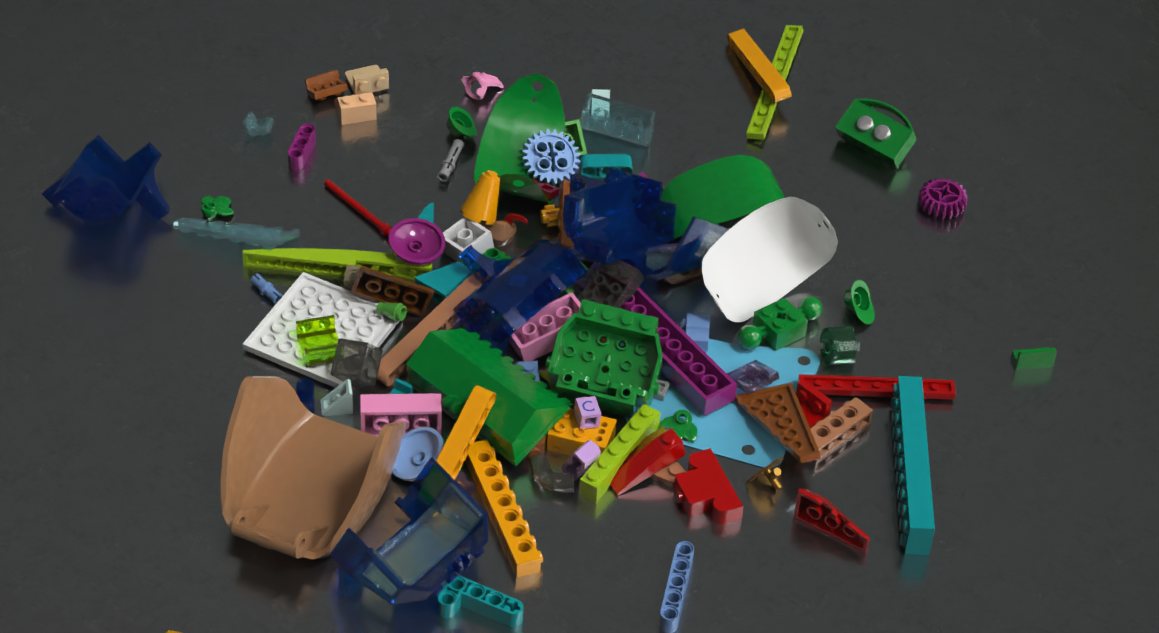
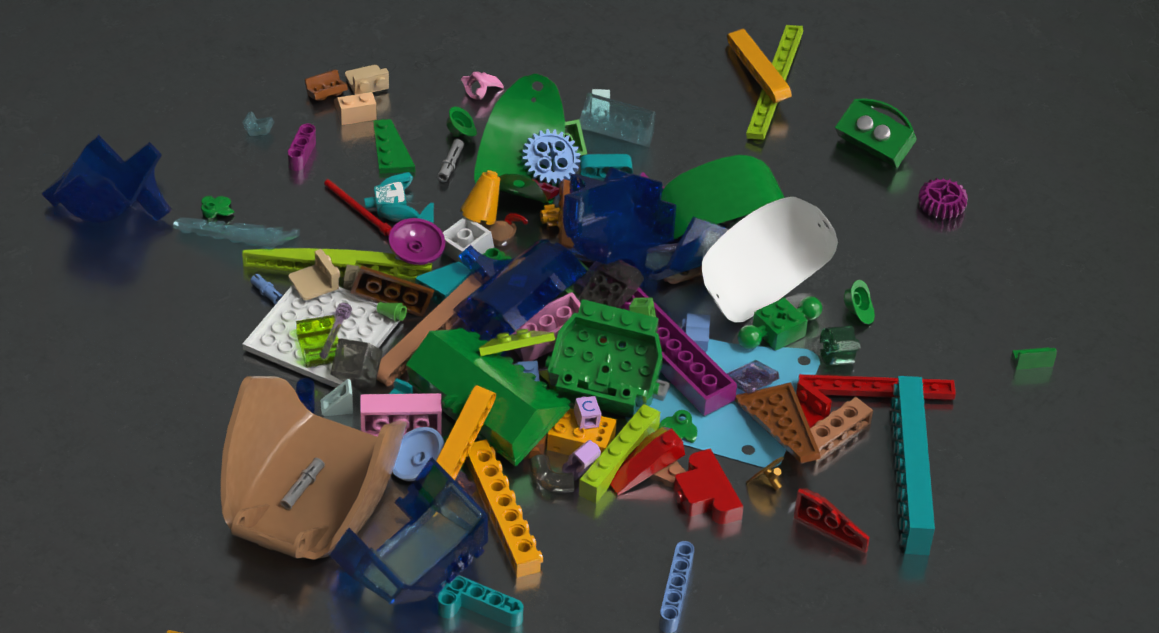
none -> light grey pin [280,458,325,510]
none -> tan bracket [289,249,340,300]
none -> piece [320,303,352,359]
none -> teal torso [364,172,420,222]
none -> green wing [373,119,415,174]
none -> lime wing [479,329,555,356]
none -> bright green brick [629,298,656,317]

